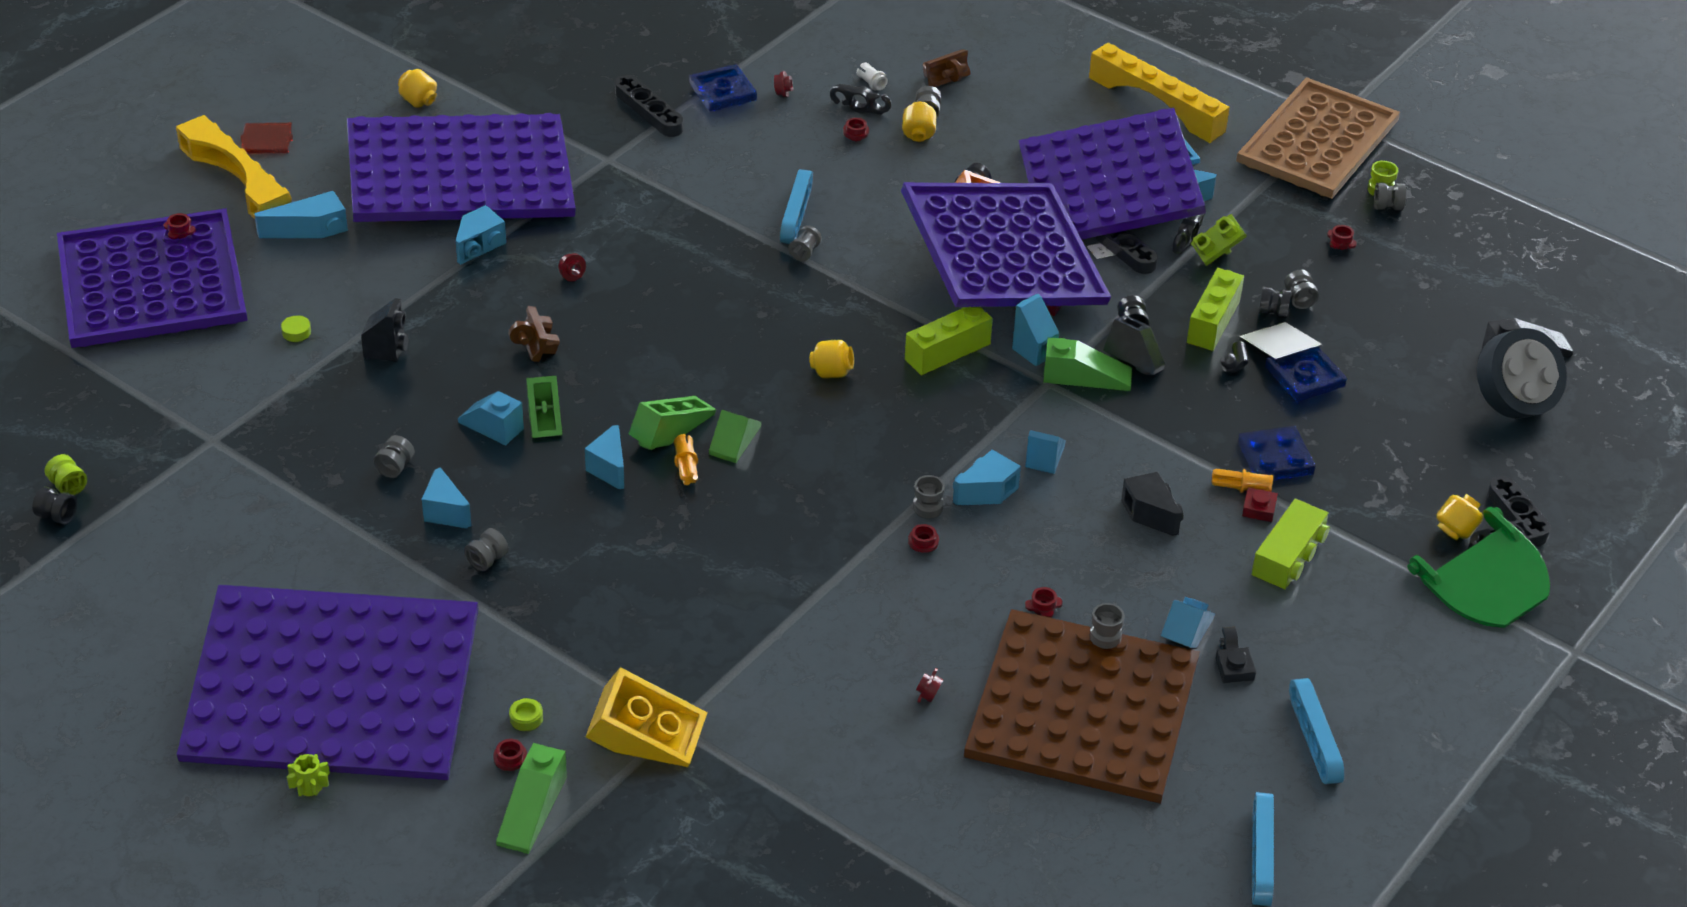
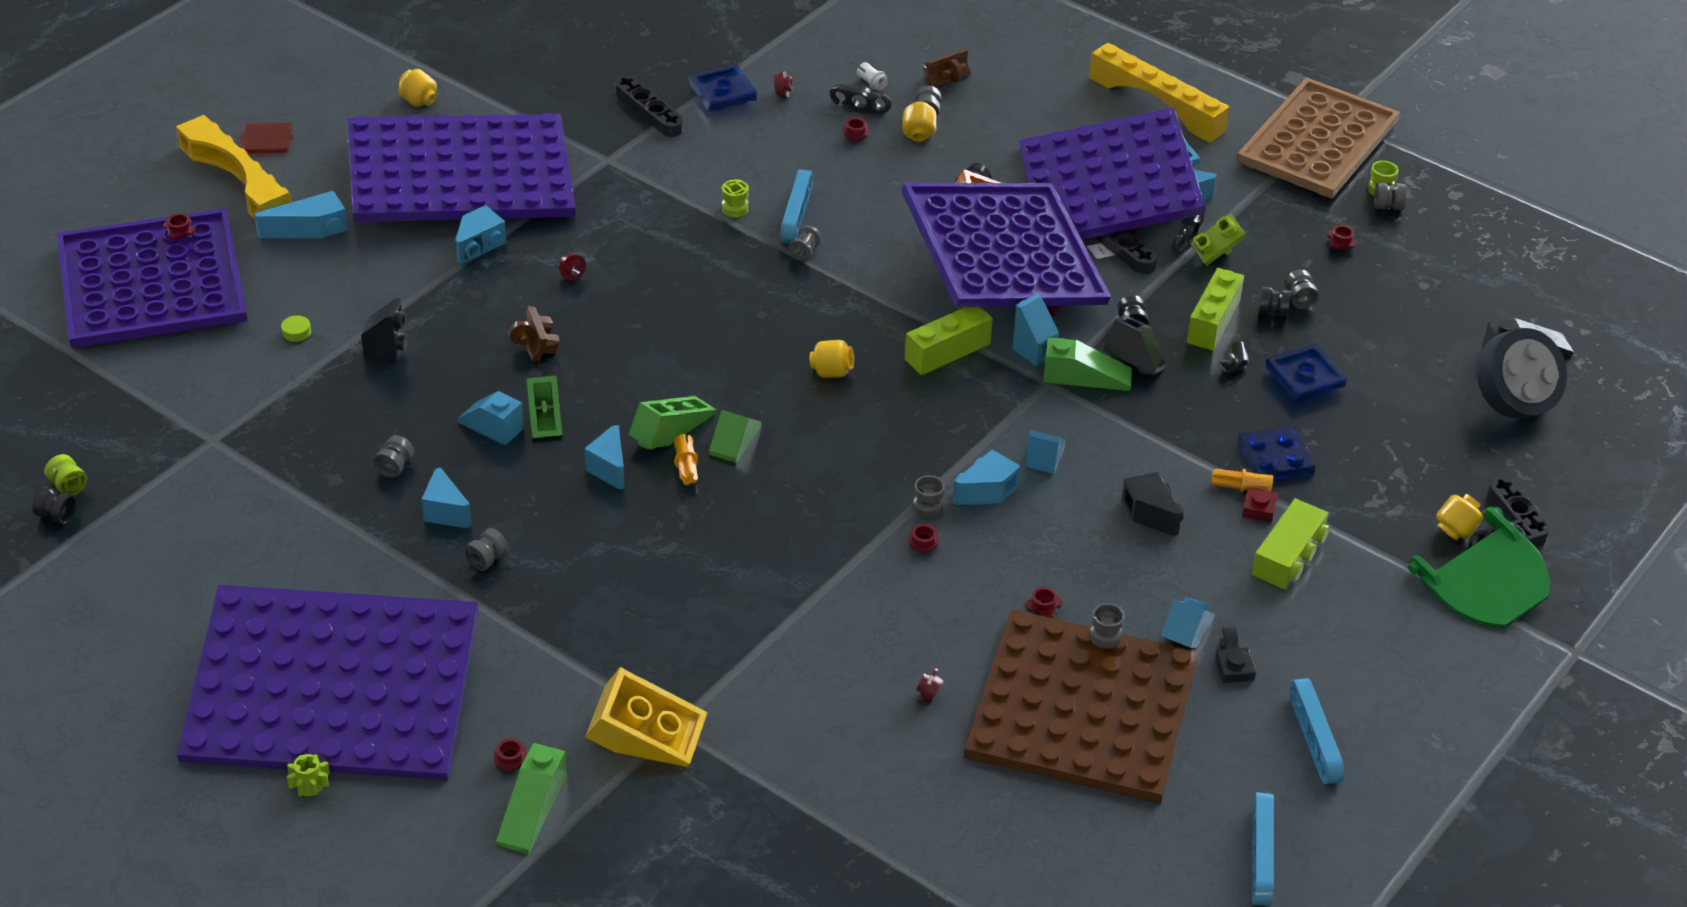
lime tile [509,698,543,731] -> none
white sticker [1240,322,1322,359] -> none
none -> lime wheel [722,180,749,218]

